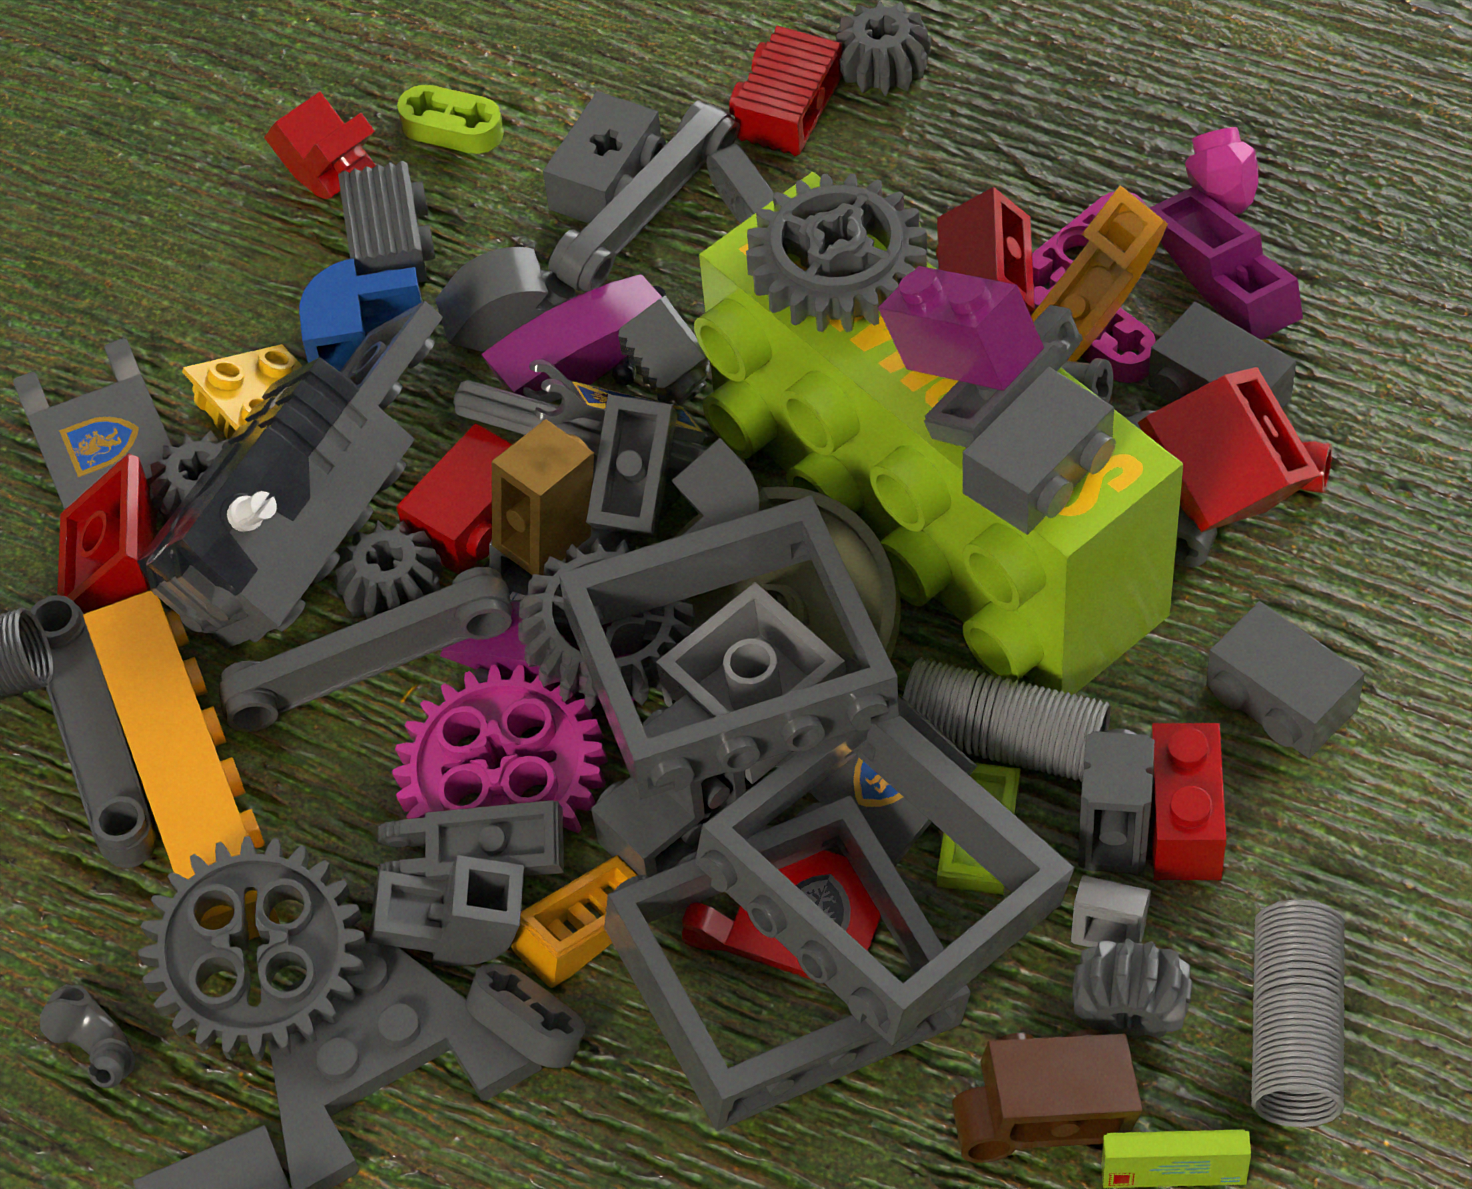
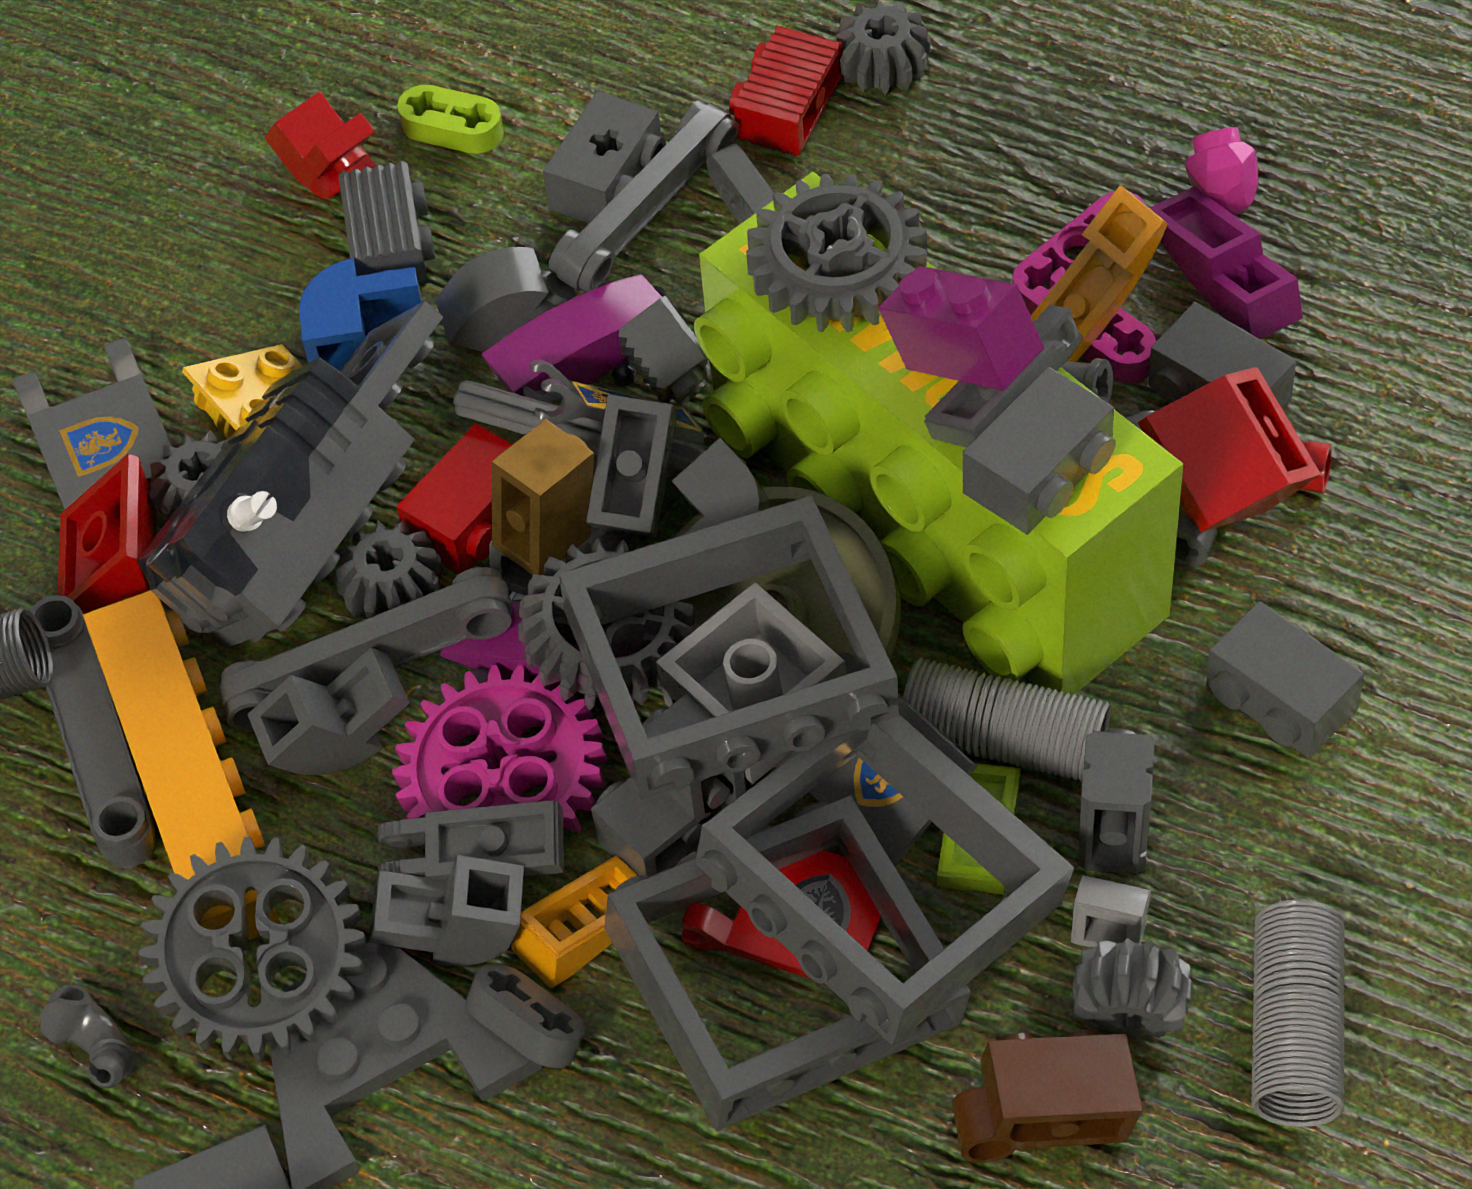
red brick [936,187,1035,312] -> none
lime tile [1101,1129,1251,1188] -> none
red brick [1150,723,1227,880] -> none
none -> dark grey brick [247,647,410,775]

